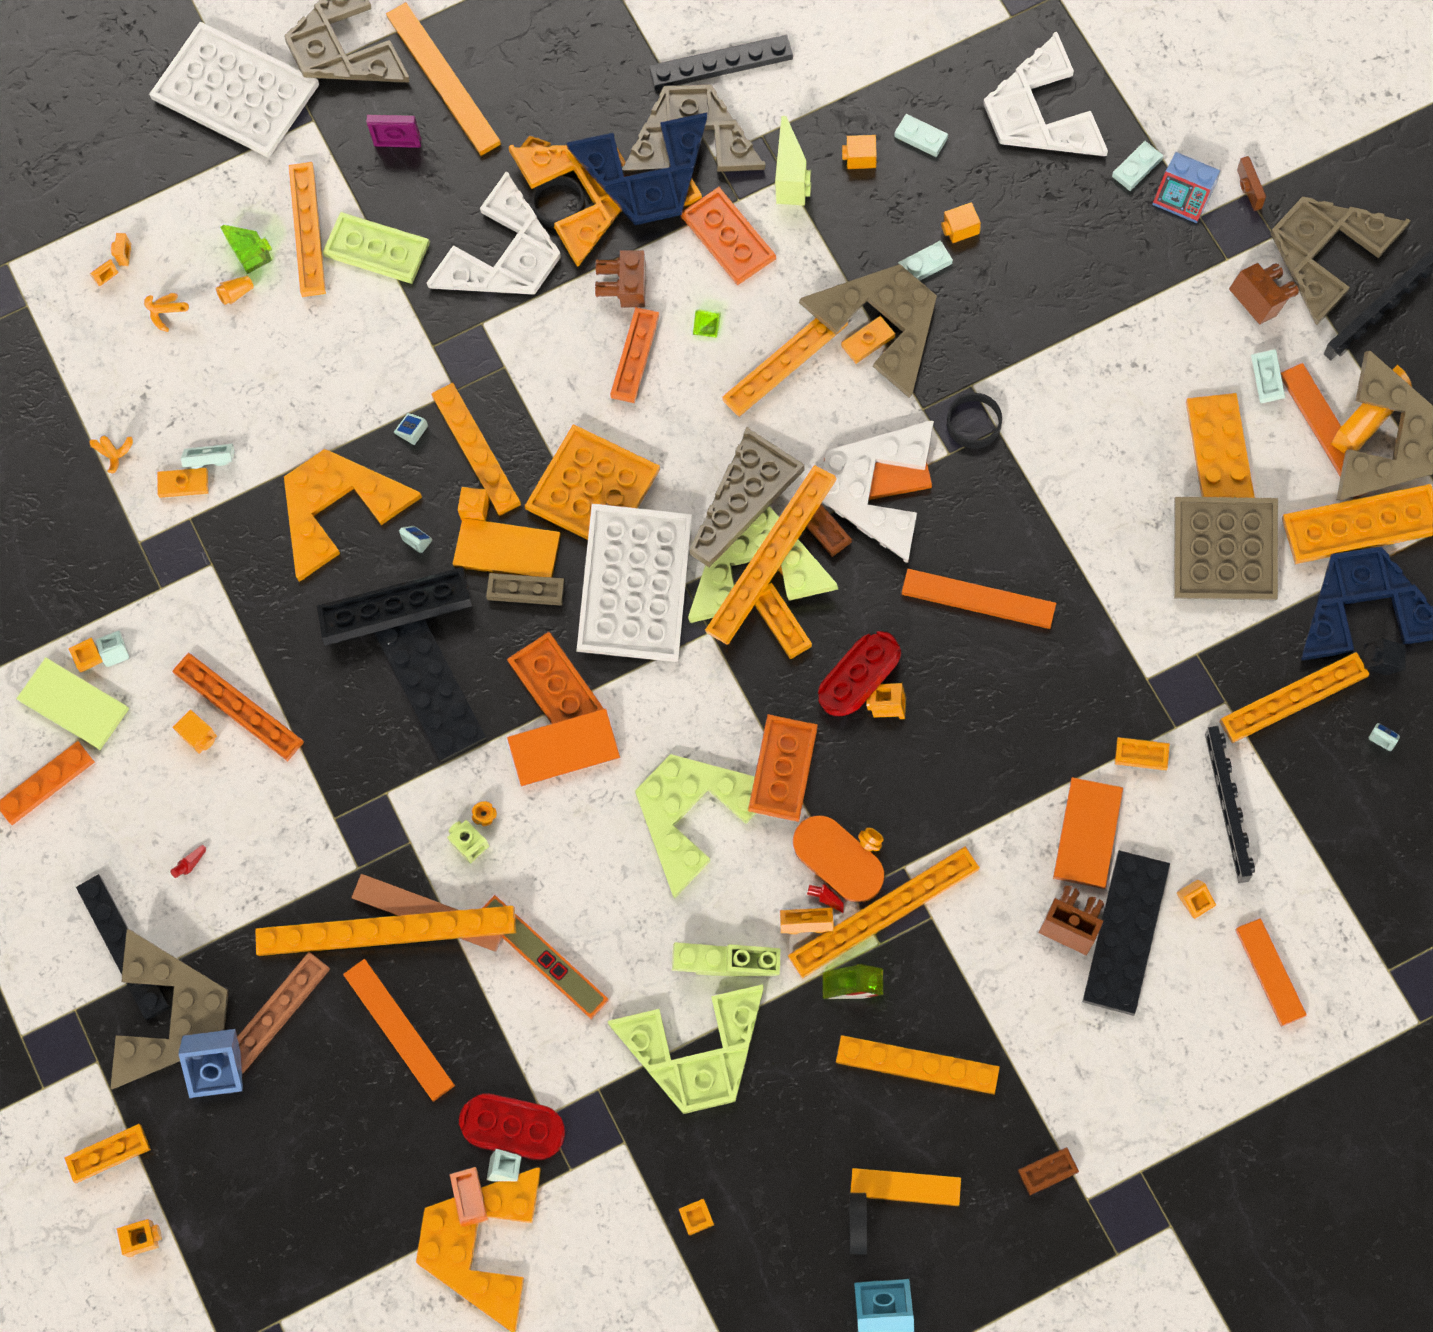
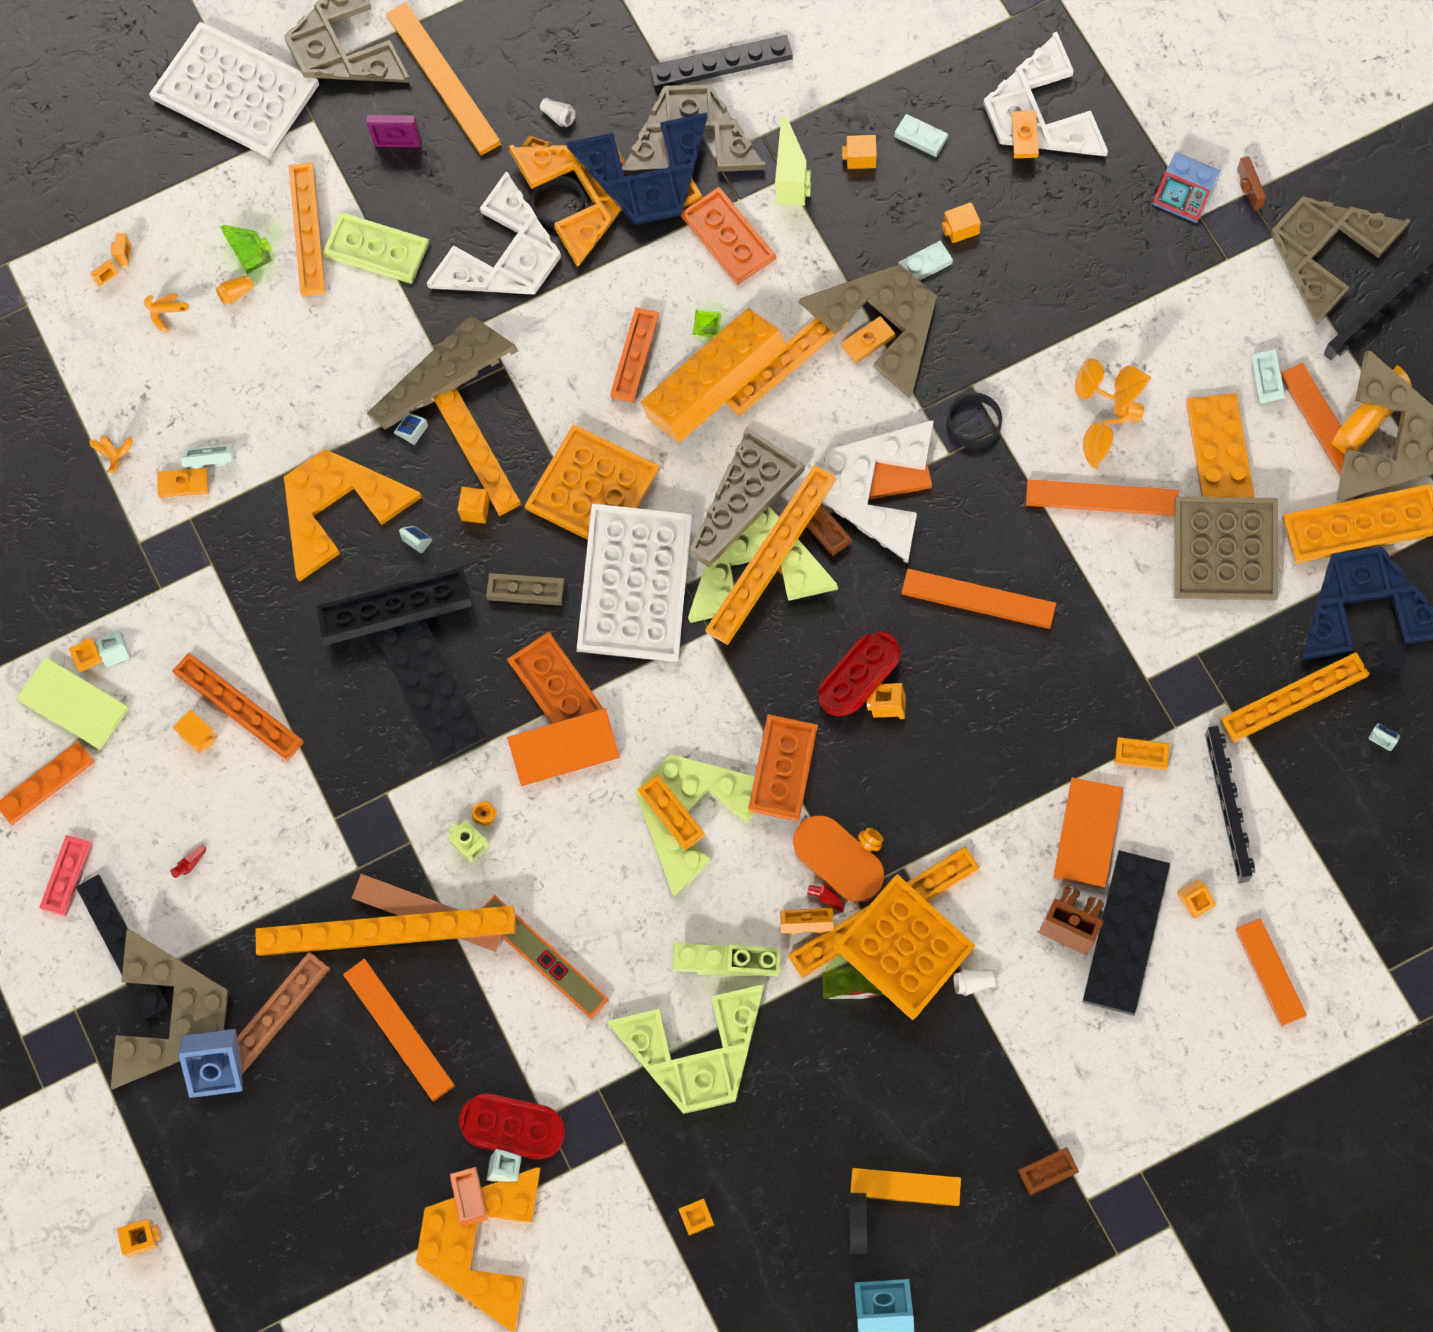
light orange plate [64,1124,151,1183] -> none
light orange tile [453,518,561,578] -> none
dark orange brick [595,250,646,308] -> none
light orange plate [755,583,812,659] -> none
light orange plate [836,1035,1000,1094] -> none
light aqua plate [1112,141,1163,191] -> none
dark orange brick [1229,263,1299,325] -> none
none -> coral tile [39,835,92,916]
none -> dark tan wing [367,315,519,430]
none -> white cone [540,98,576,127]
none -> light orange tile [637,774,706,851]
none -> light orange brick [640,308,787,443]
none -> light orange plate [833,874,976,1020]
none -> white cone [953,970,995,996]
none -> light orange plate [1011,111,1039,158]
none -> orange tile [1026,479,1179,516]
none -> light orange plant [1075,358,1152,469]

